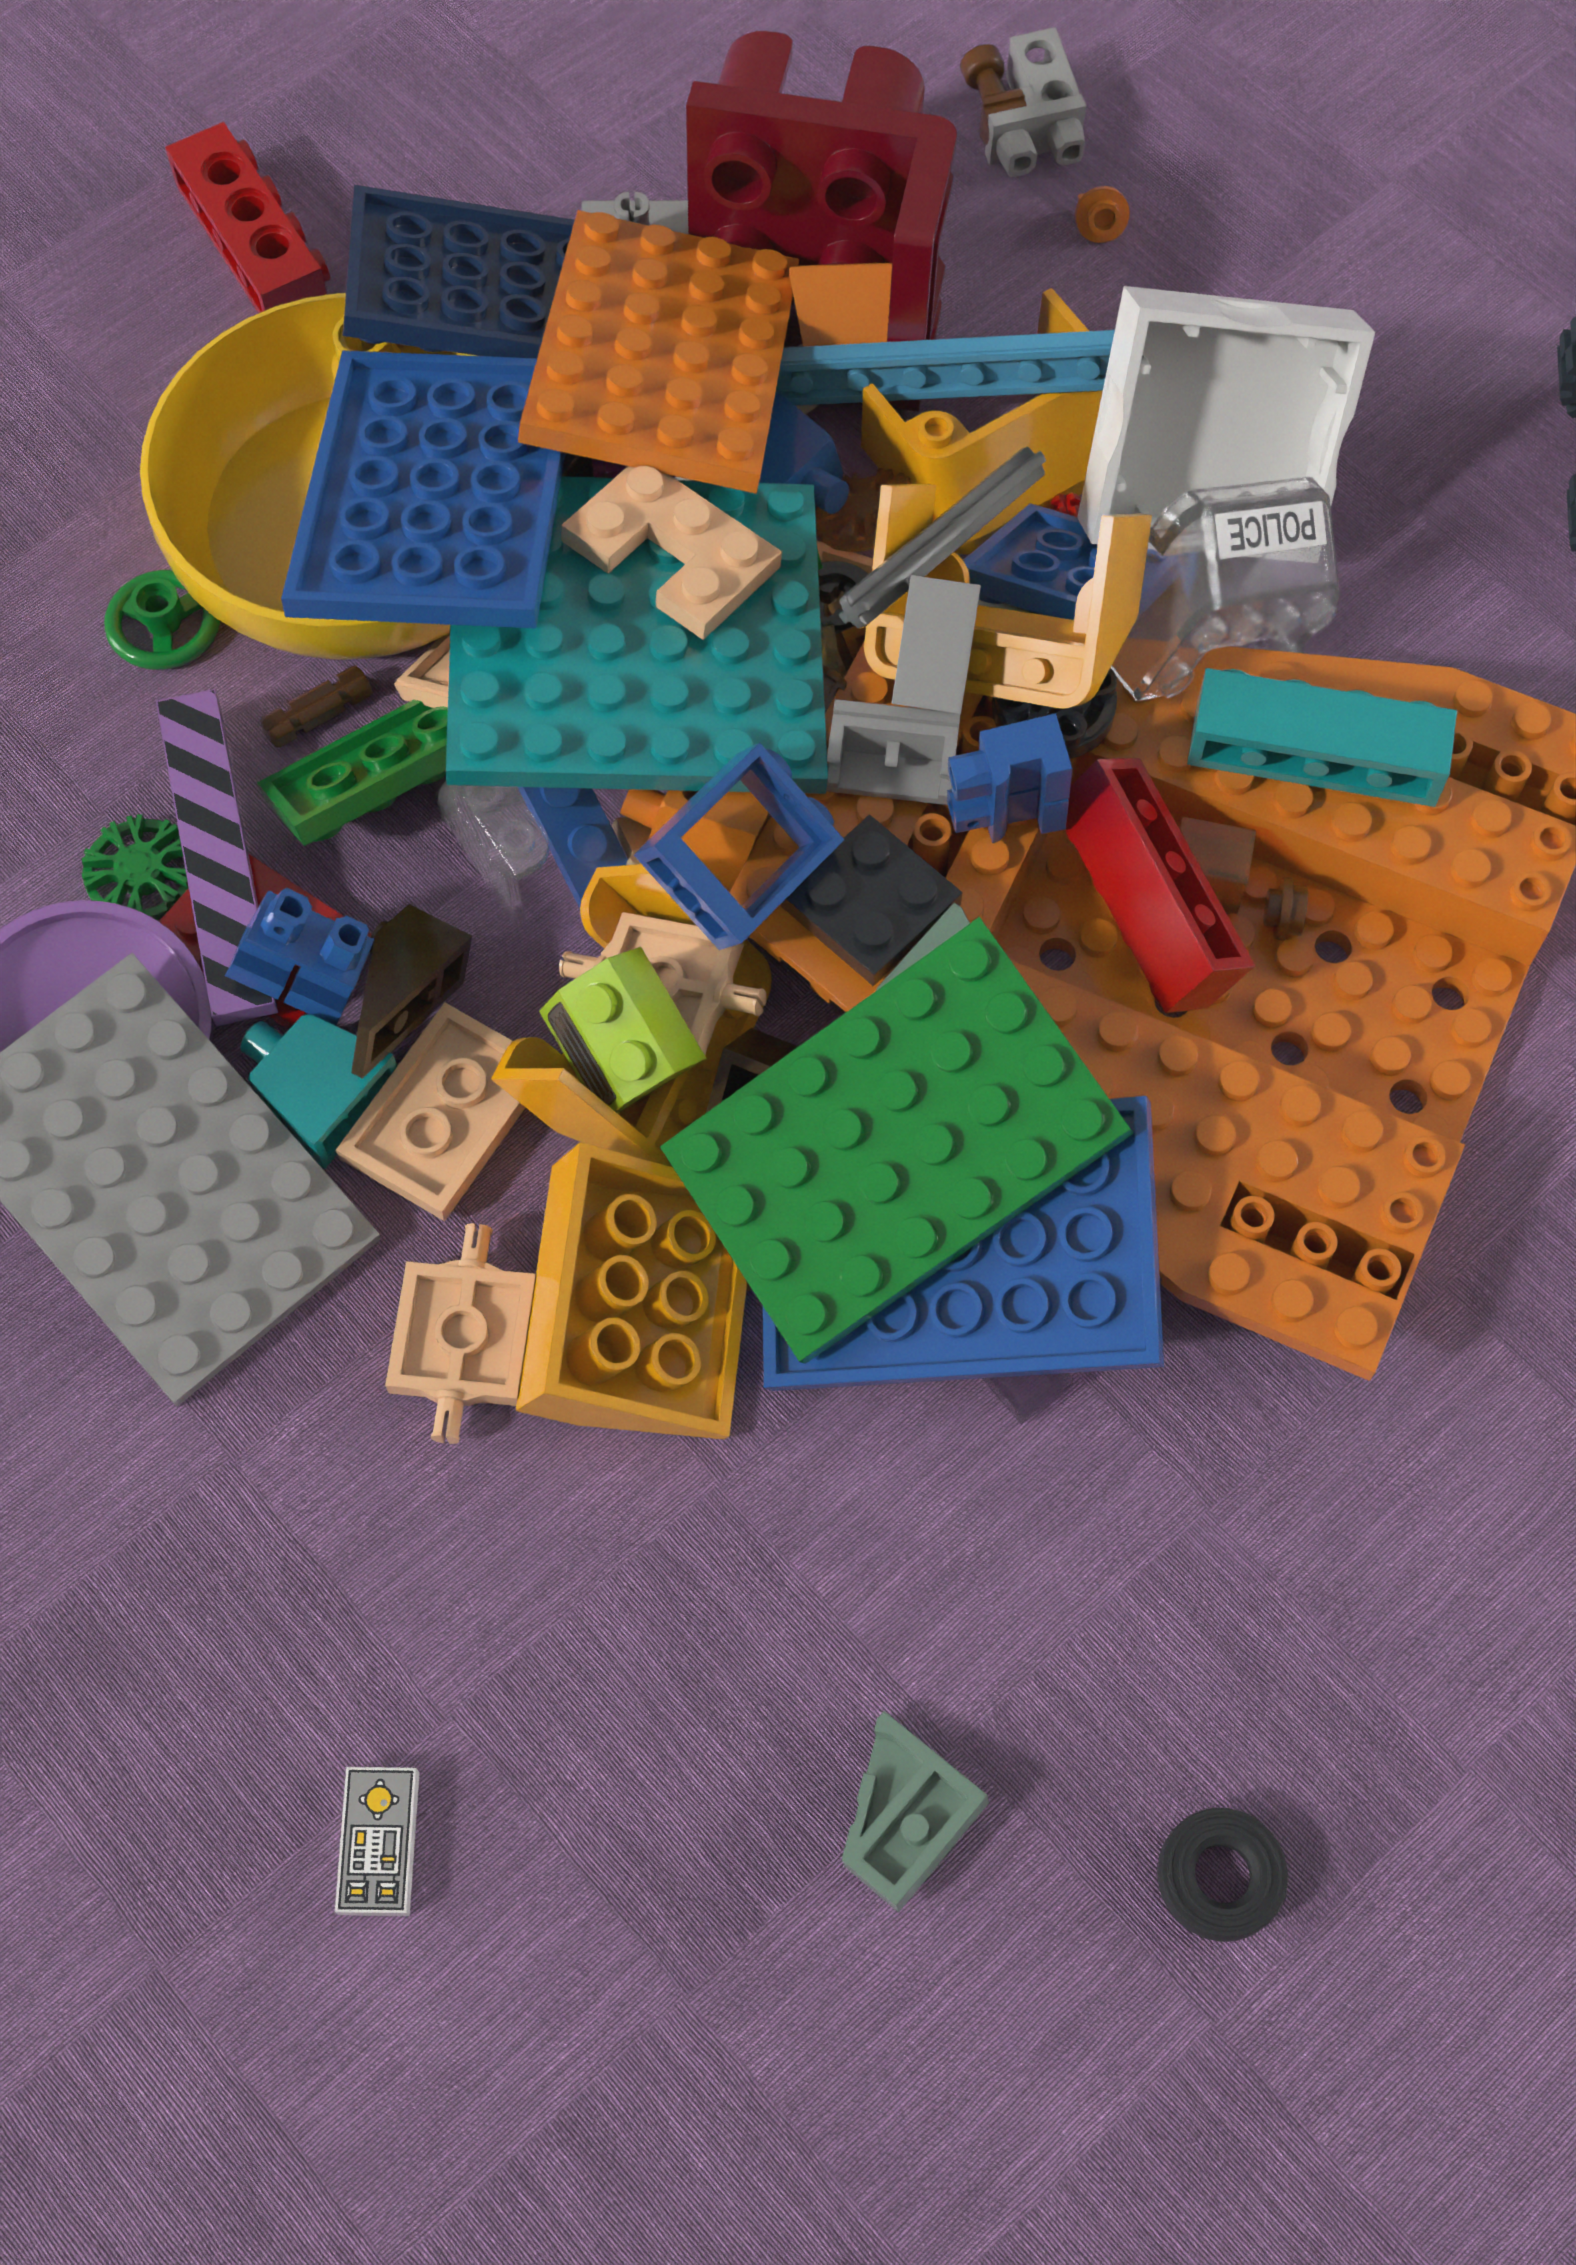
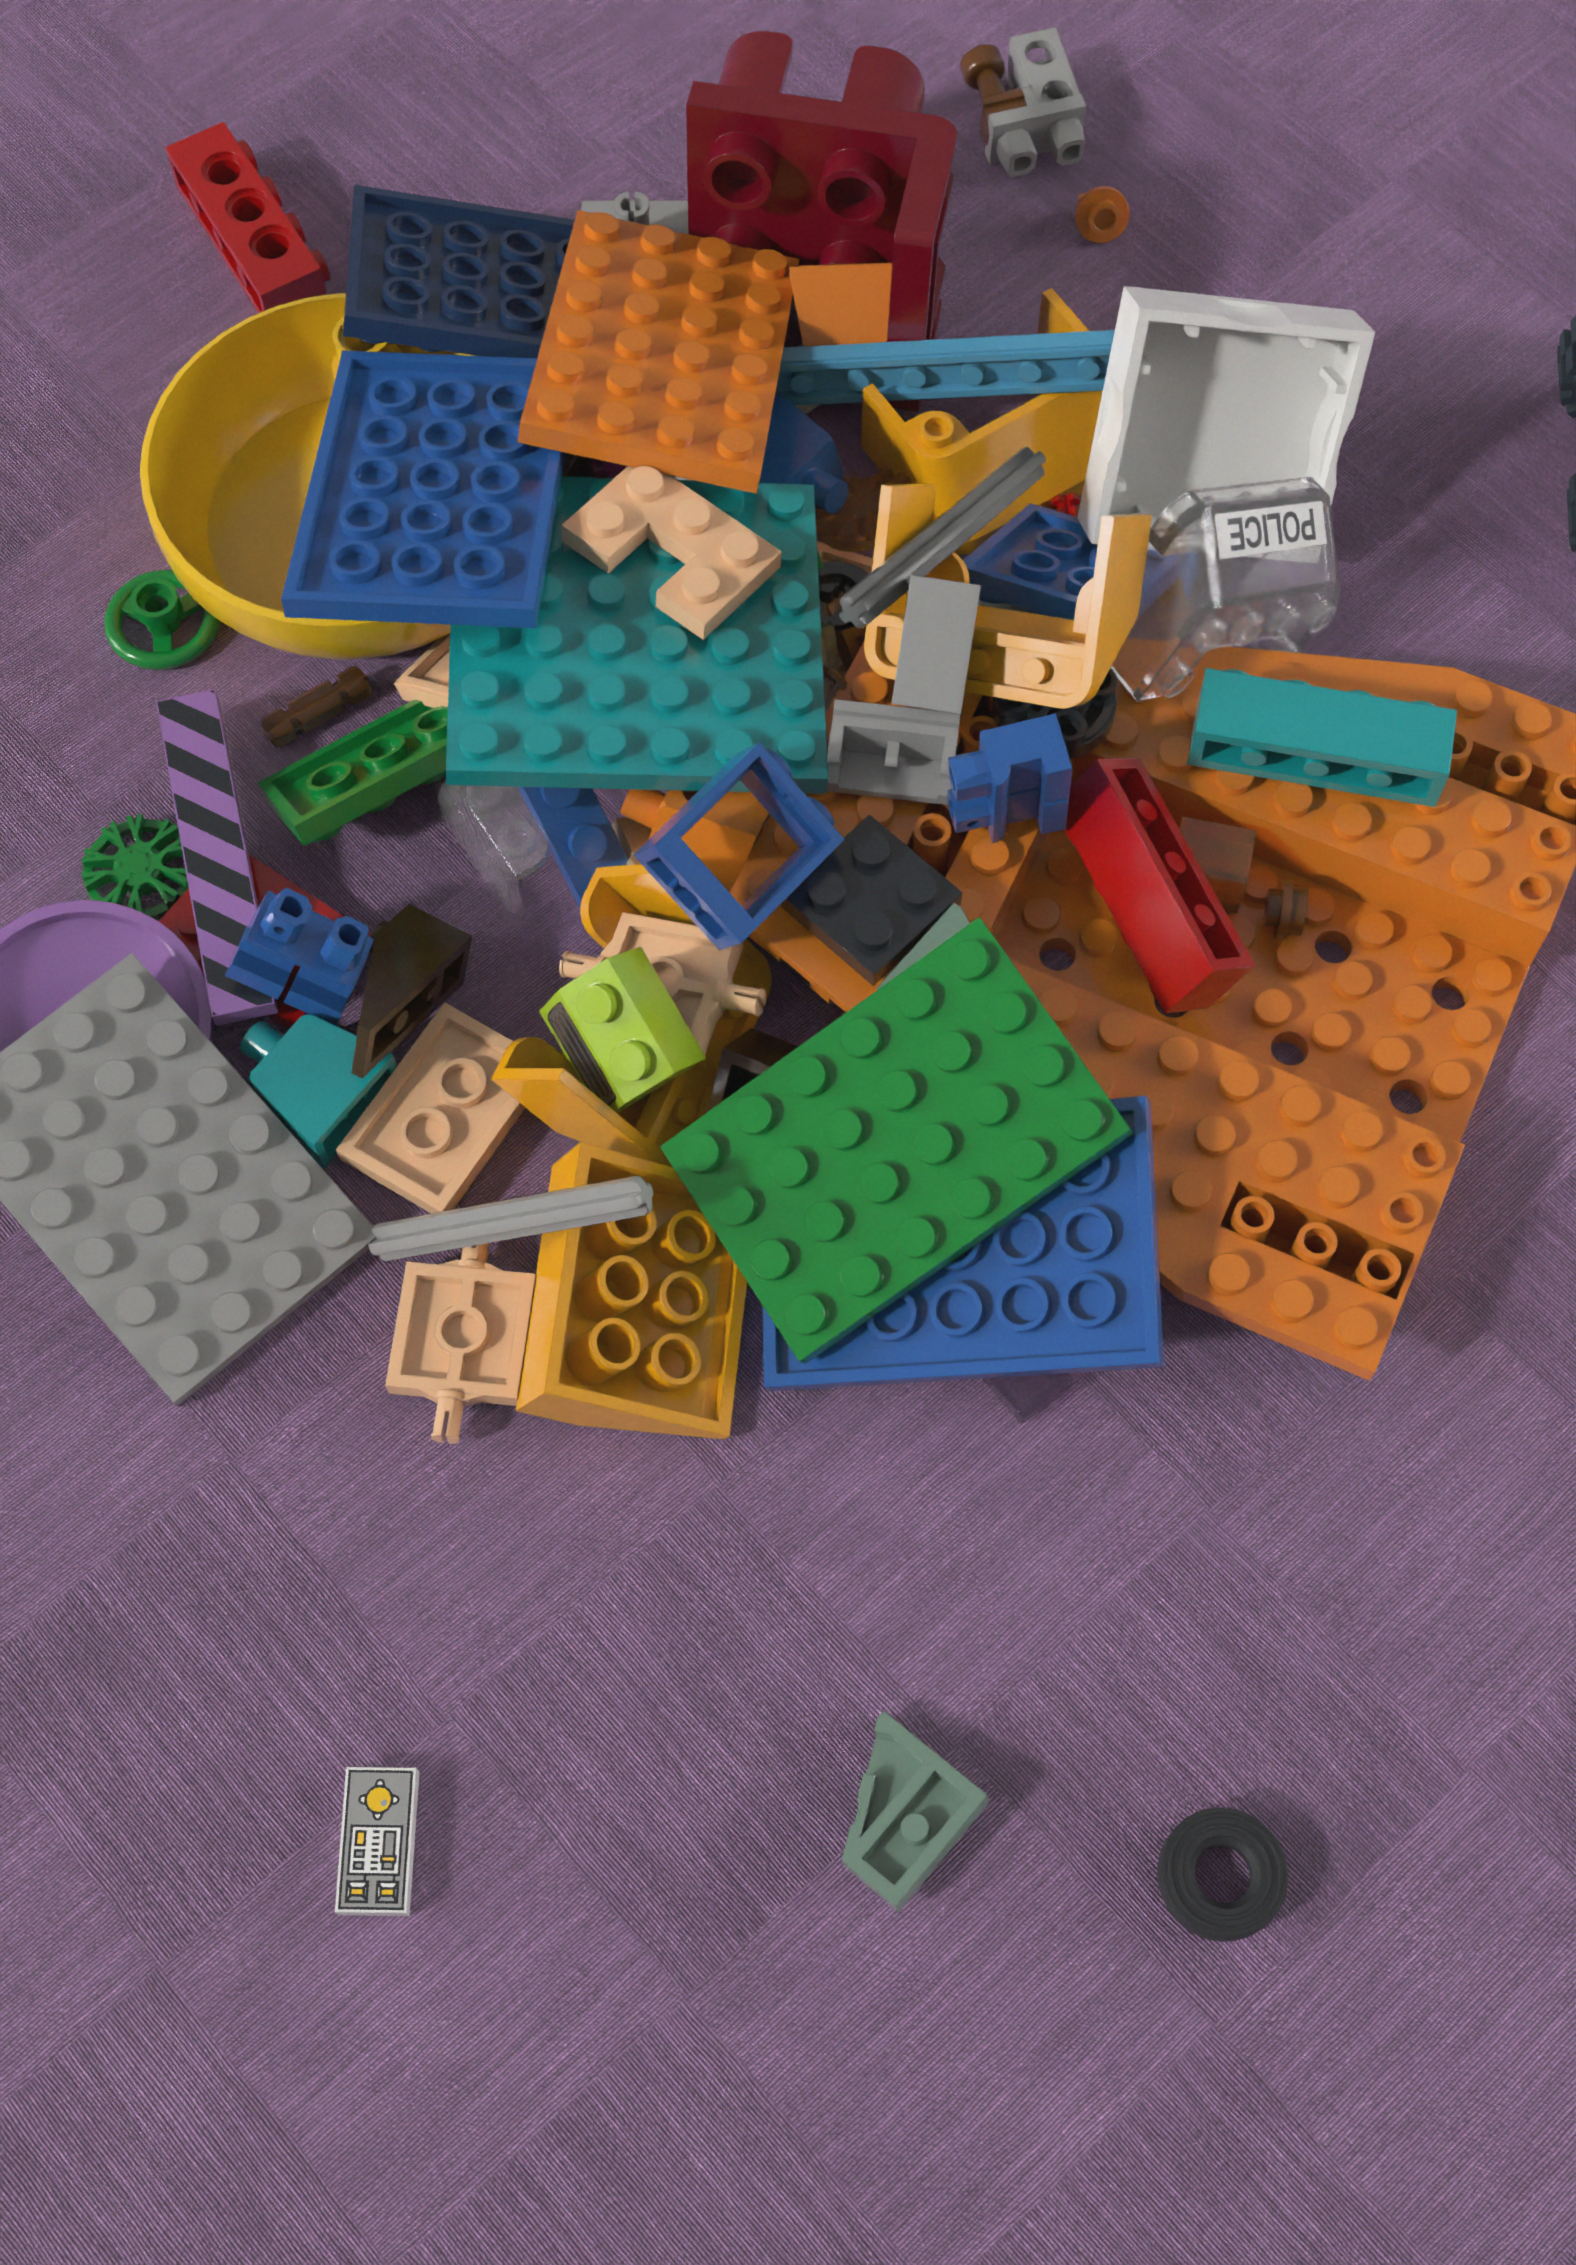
none -> light grey axle [368,1176,654,1261]

